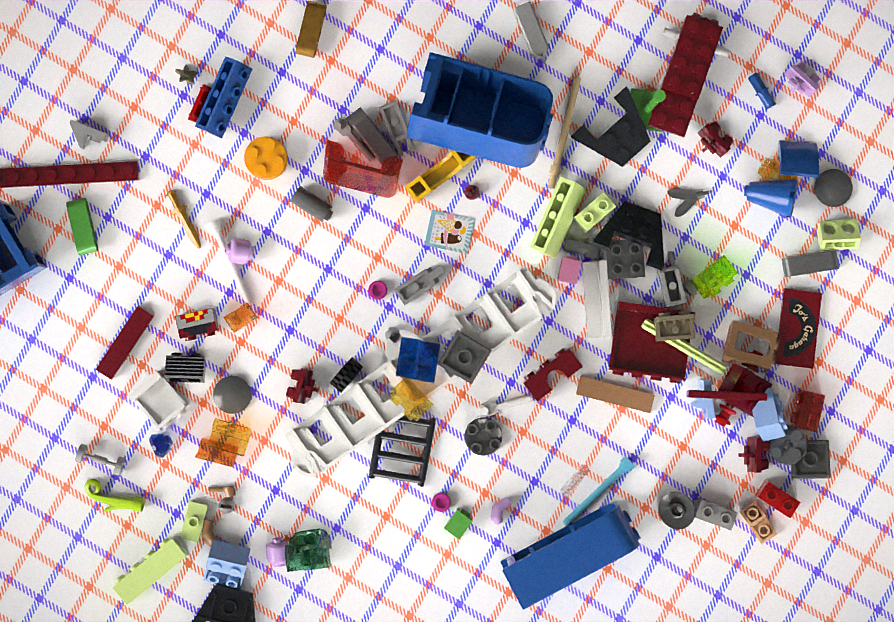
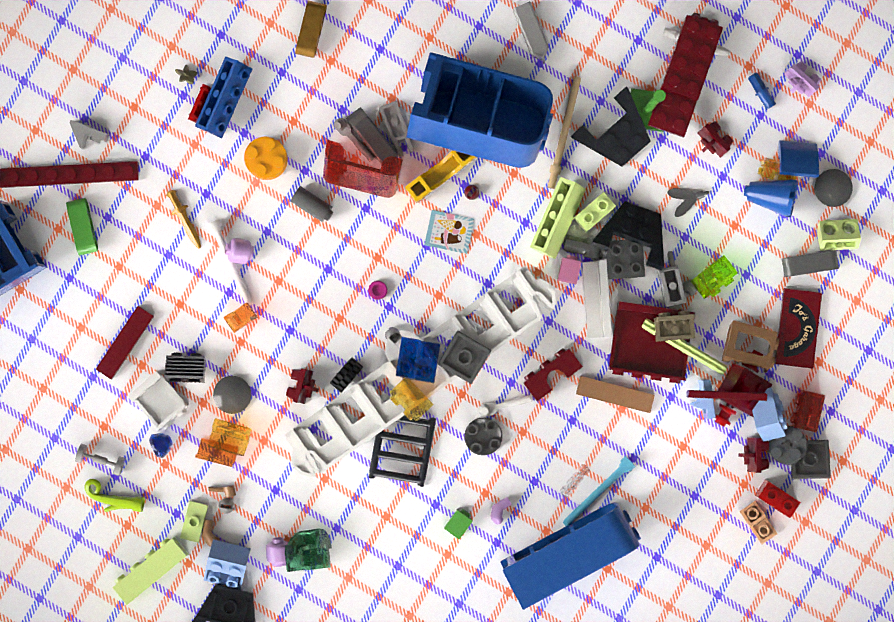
brick [175,308,219,342] -> none
light grey hinge [394,266,445,306] -> none
dark pink tile [432,493,451,512] -> none
dark grey dish [658,491,695,530] -> none
light grey brick [695,498,738,531] -> none

